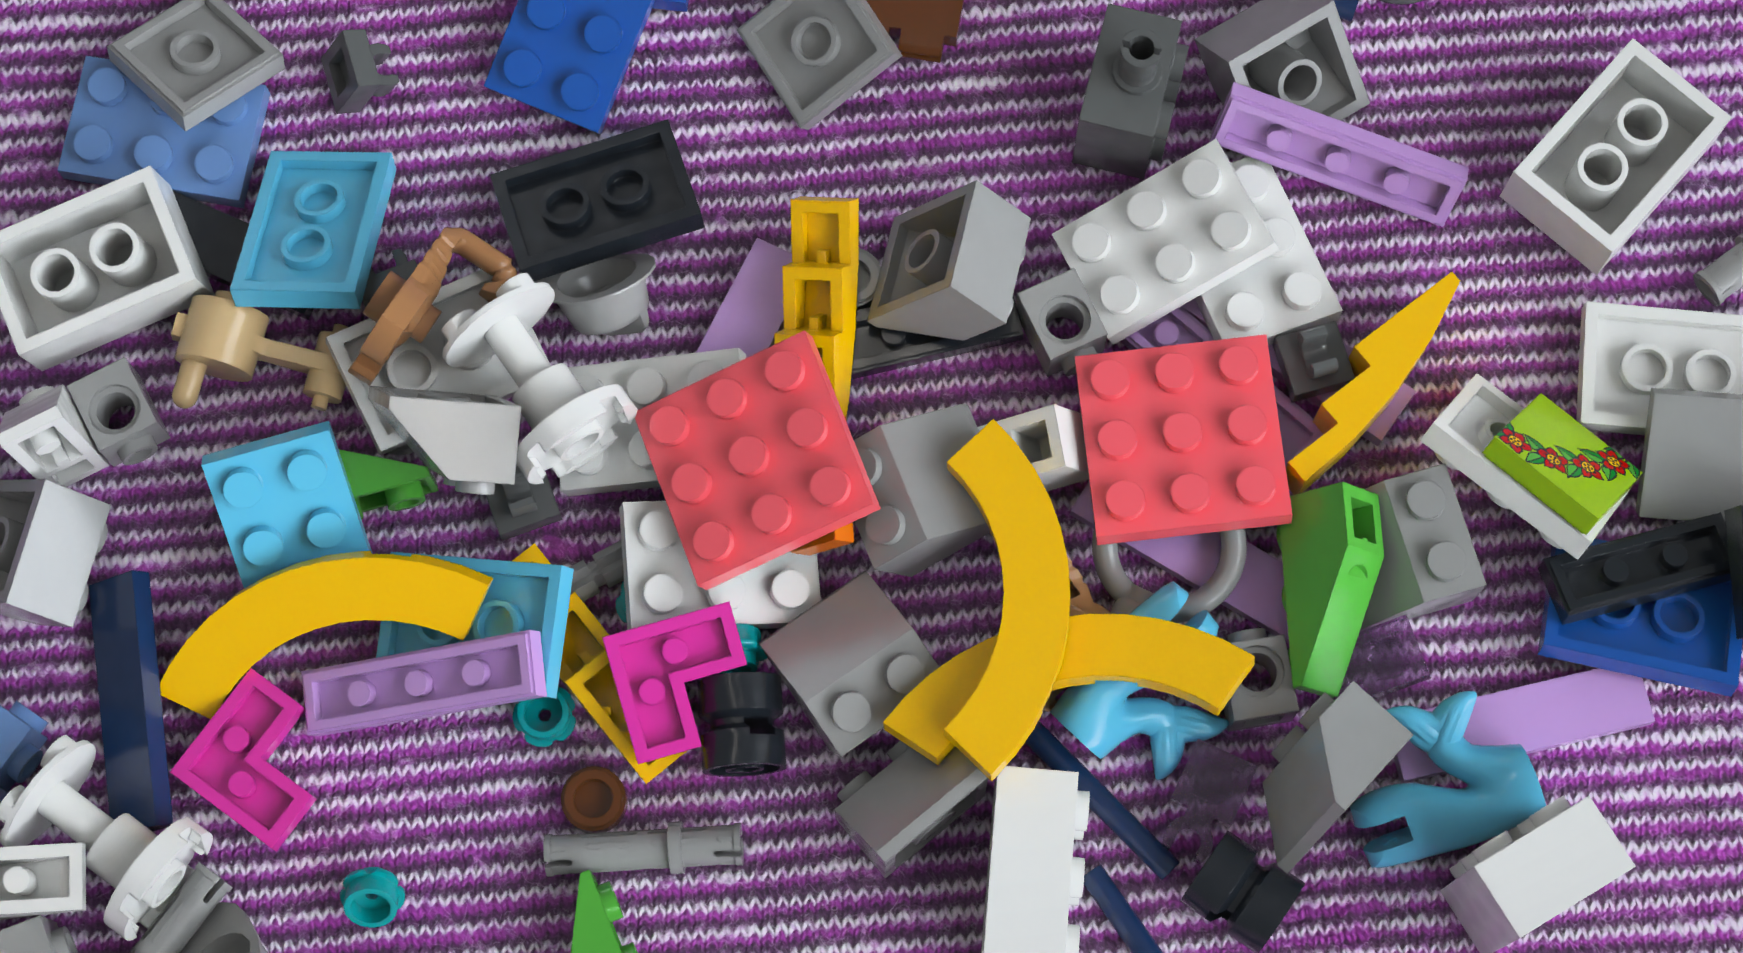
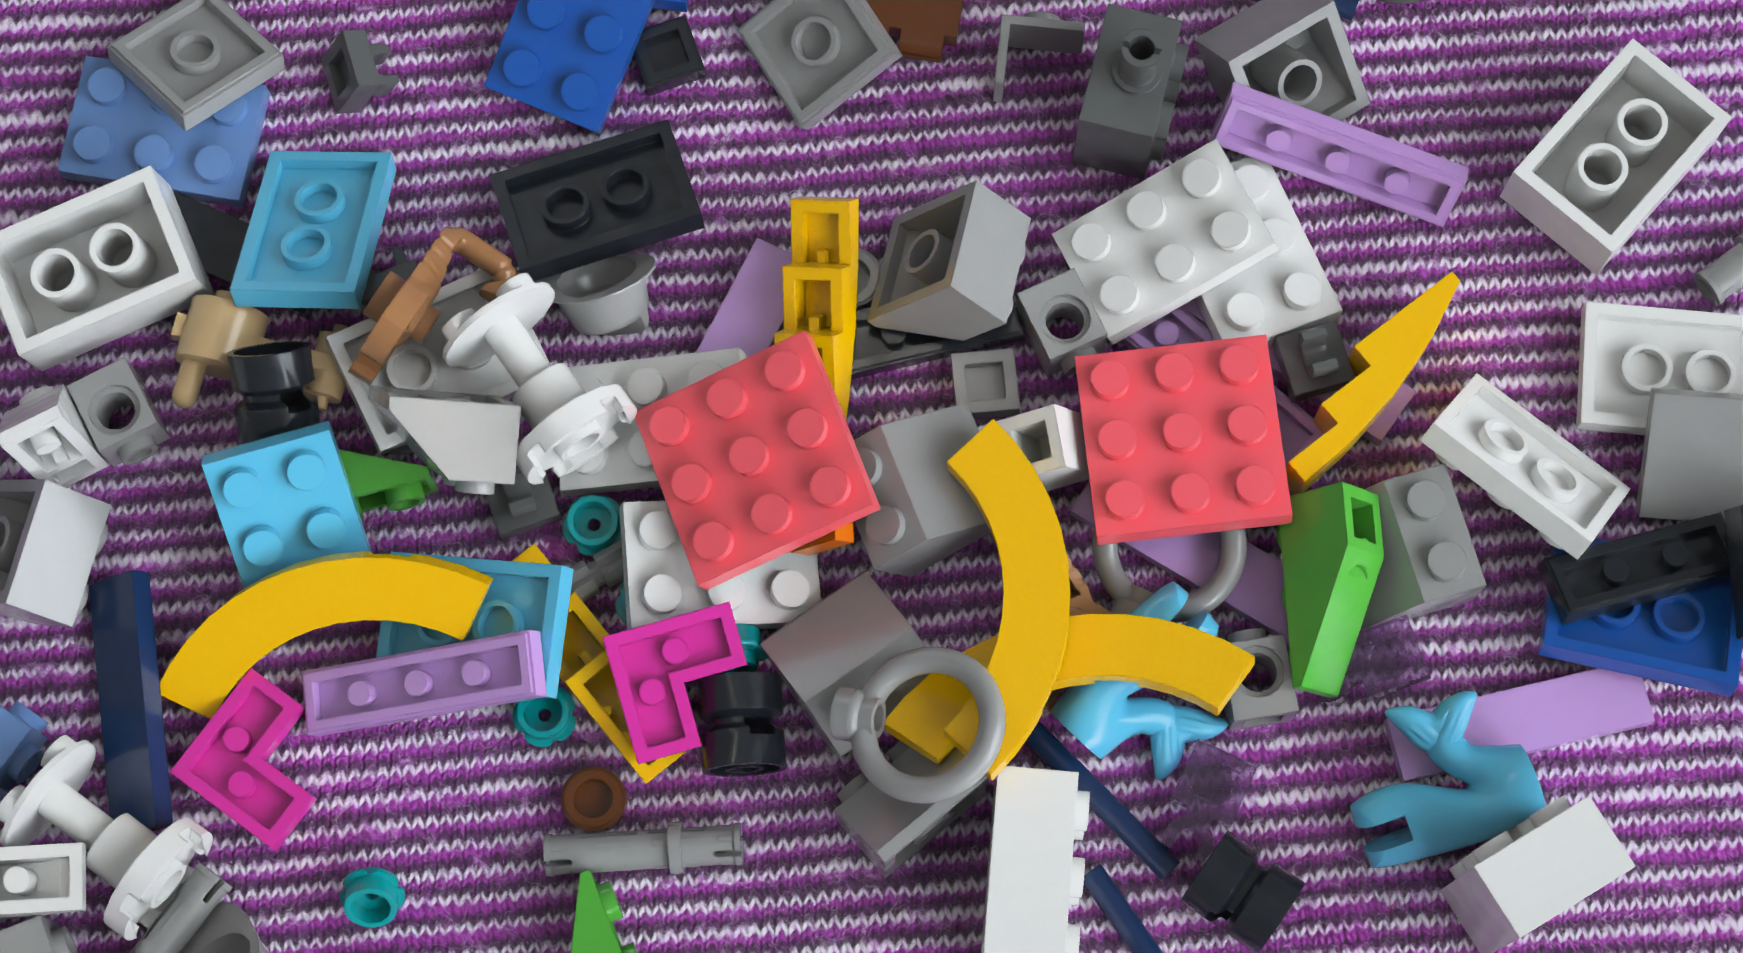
light grey slope [1262,681,1413,874] -> none
lime tile [1482,393,1643,535] -> none
none -> black wheel [227,341,320,444]
none -> teal plate [562,495,621,556]
none -> black tile [633,15,706,96]
none -> light grey piece [830,647,1006,804]
none -> light grey tile [950,348,1020,419]
none -> light grey bracket [993,11,1085,102]

